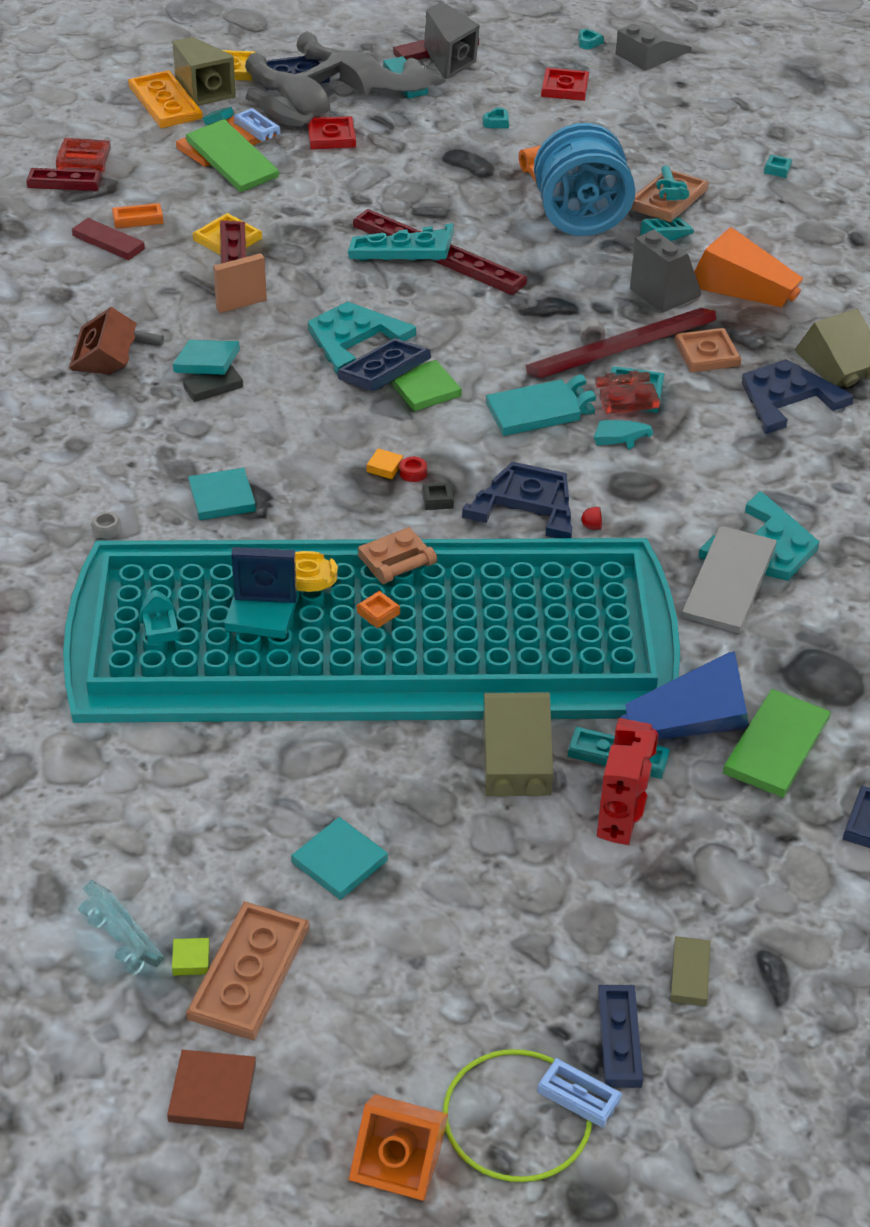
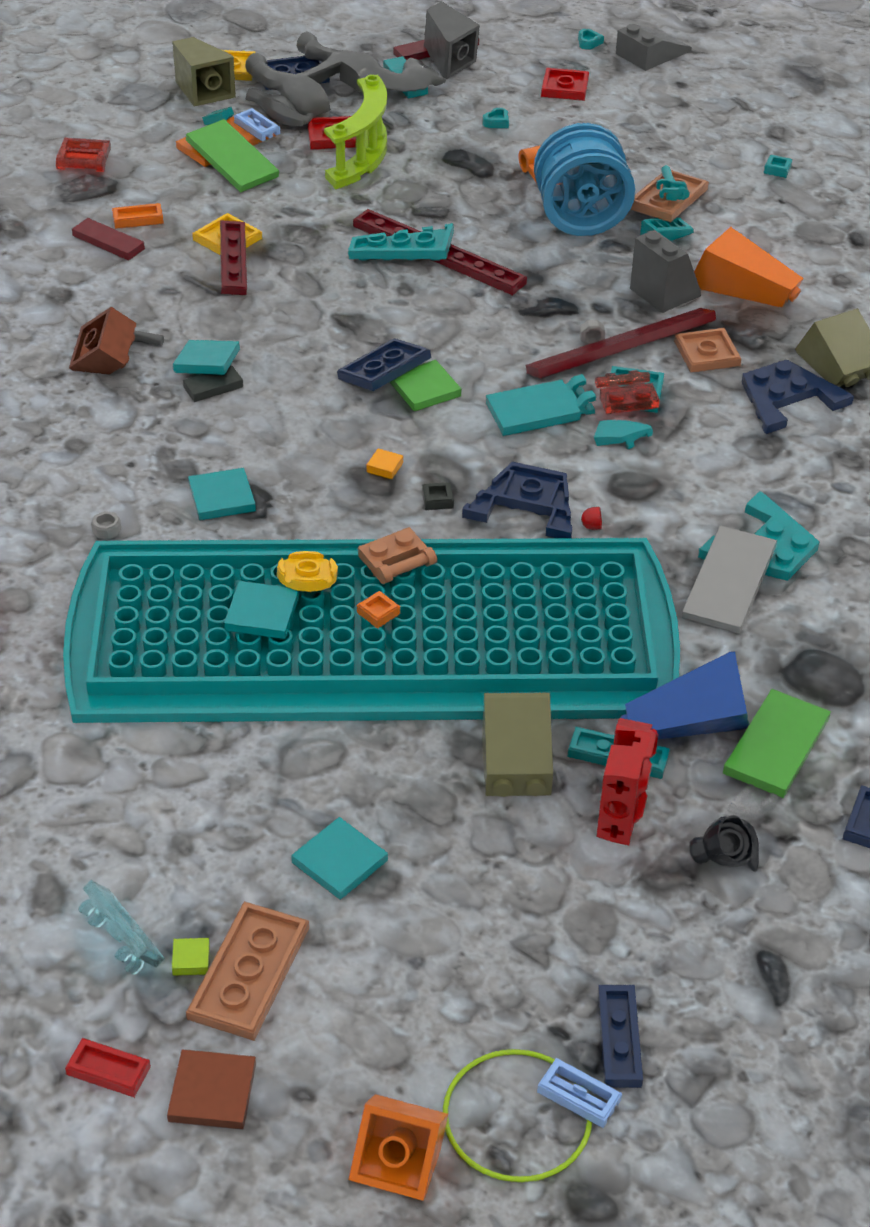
dark red tile [26,168,102,191] -> none
light orange tile [128,70,203,129] -> none
teal tile [139,590,179,645] -> none
nougat tile [213,253,267,313] -> none
dark blue tile [231,547,297,603] -> none
teal wing [308,301,416,374] -> none
red tile [399,456,427,482] -> none
olive tile [670,936,711,1007] -> none
none -> red tile [65,1038,151,1098]
none -> lime fence [324,74,387,190]
none -> black hair [689,815,759,872]

